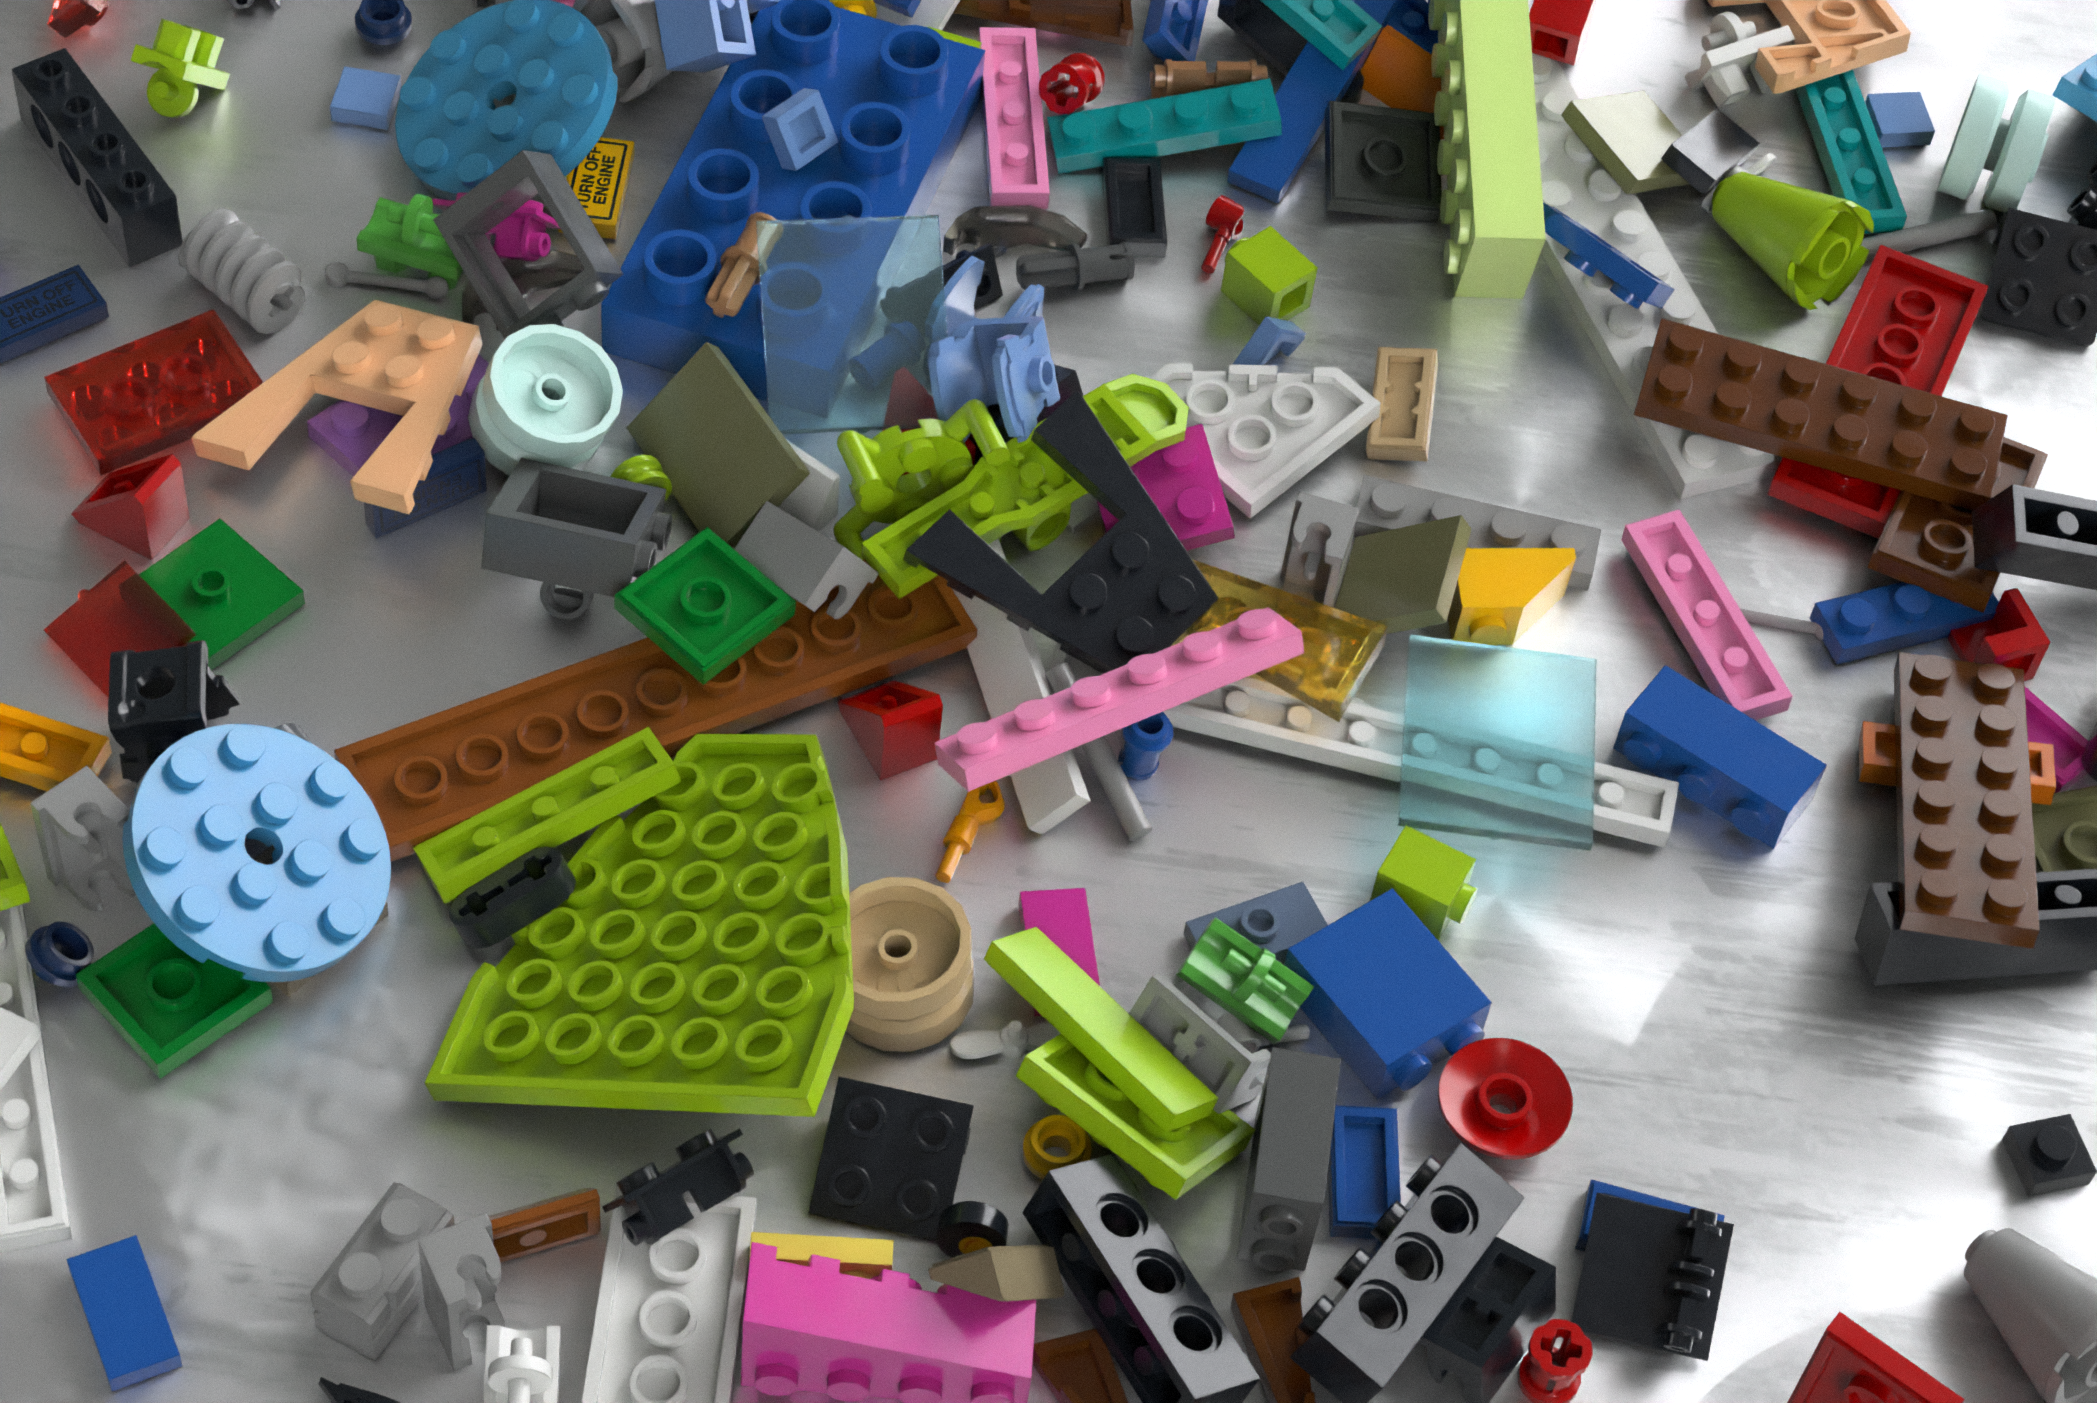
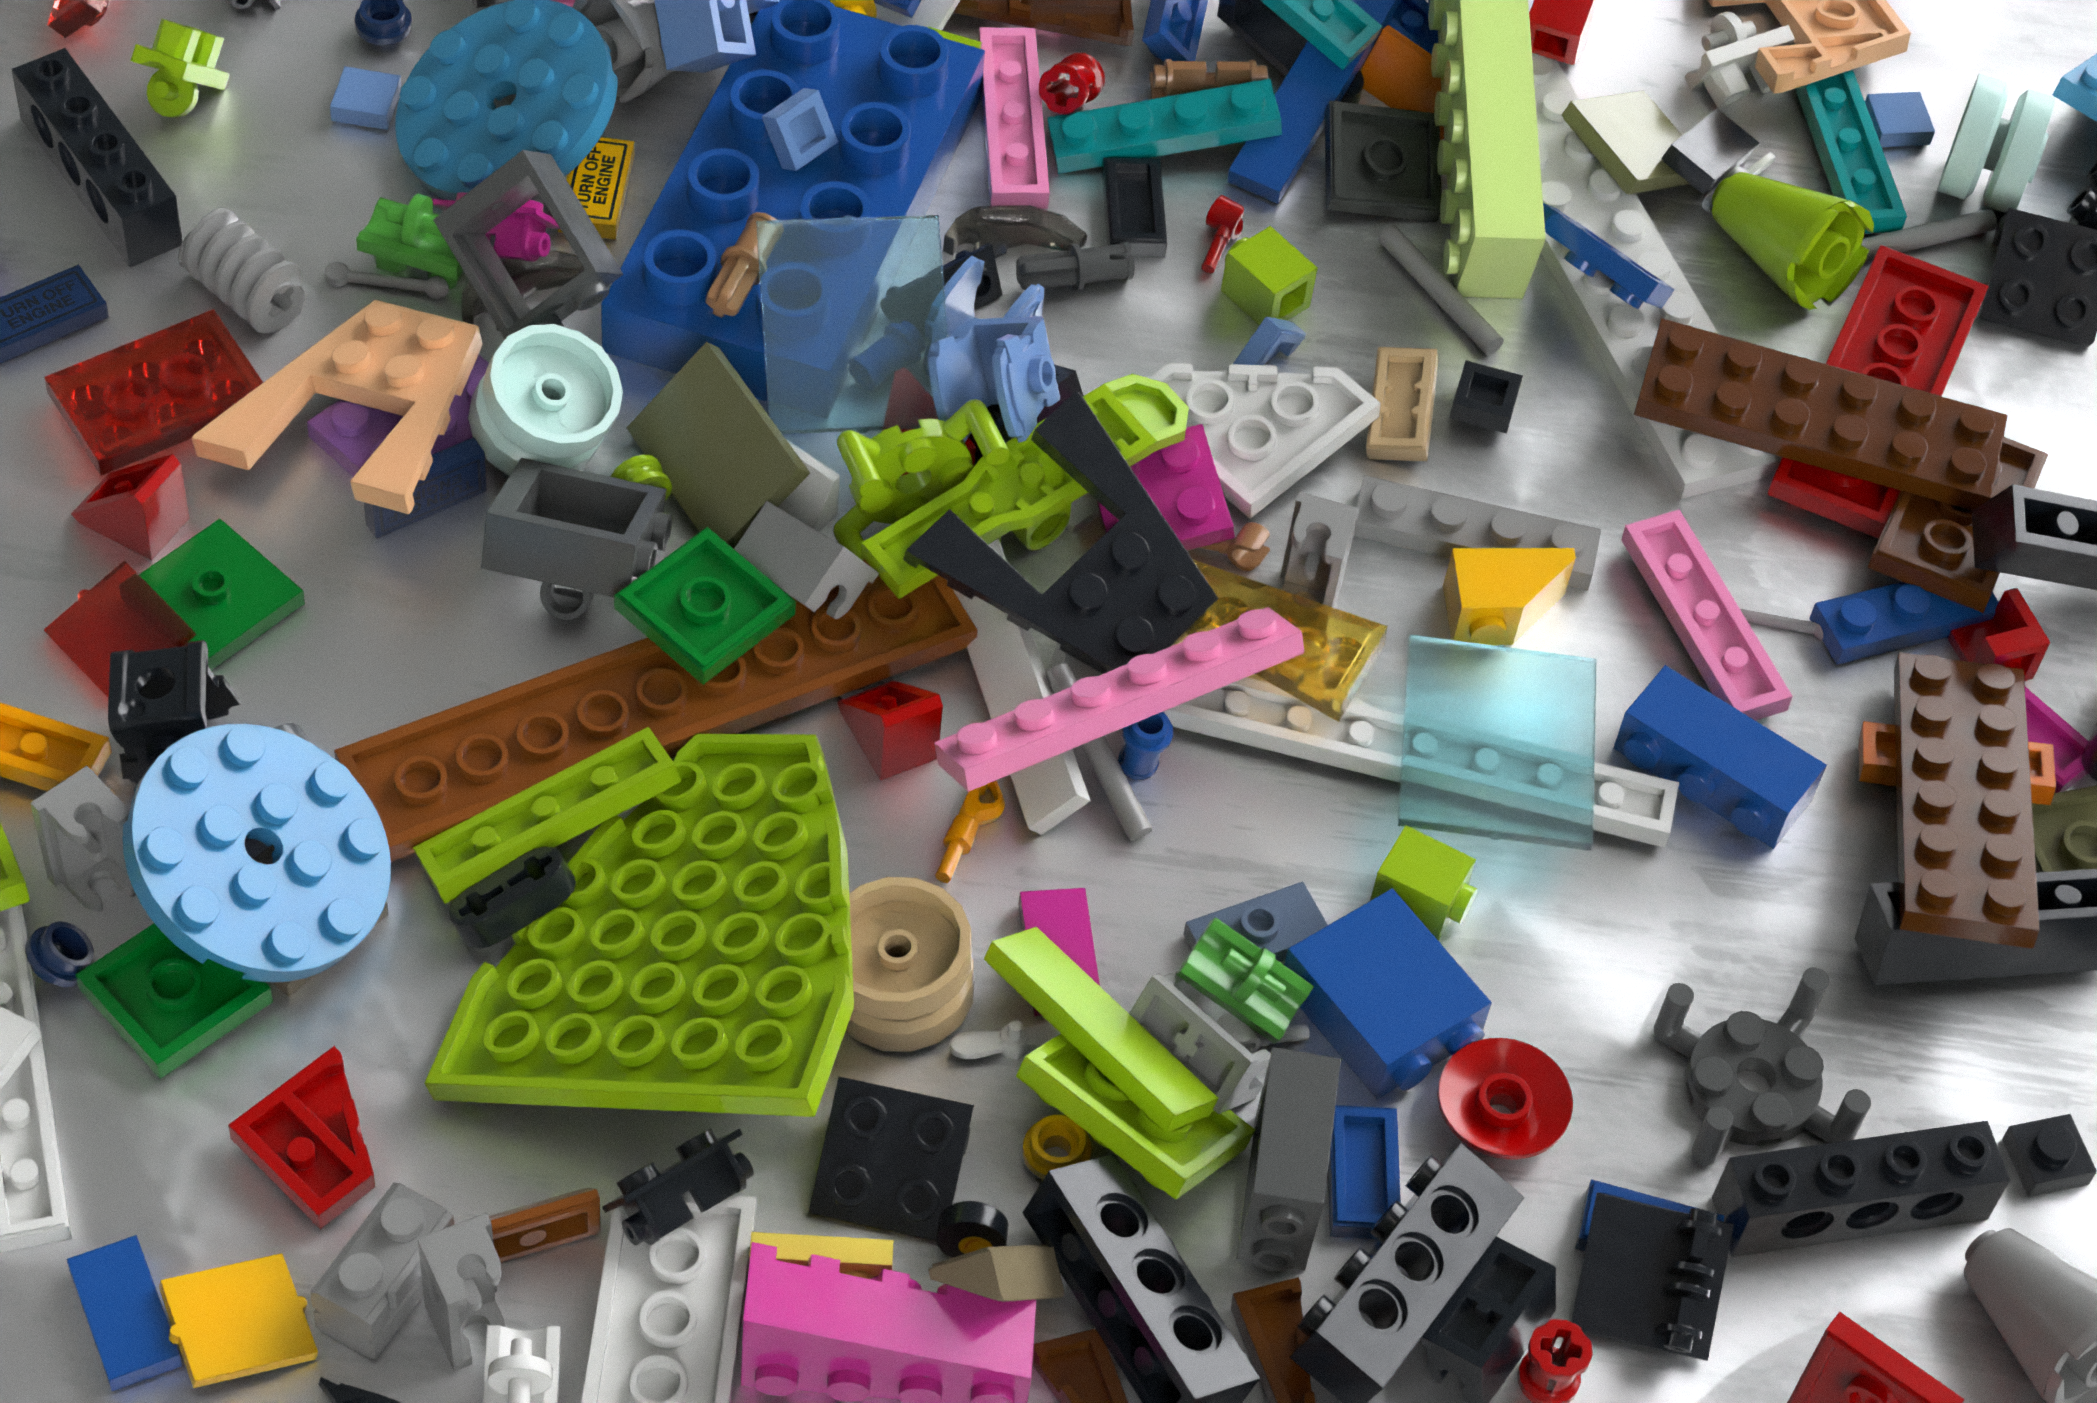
olive tile [1328,515,1471,643] -> none
none -> yellow piece [159,1253,318,1389]
none -> red wing [228,1046,375,1230]
none -> medium nougat hand [1199,522,1270,571]
none -> light grey bar [1379,225,1504,355]
none -> black plate [1449,360,1523,434]
none -> dark grey plate [1654,967,1871,1165]
none -> black brick [1712,1121,2010,1257]

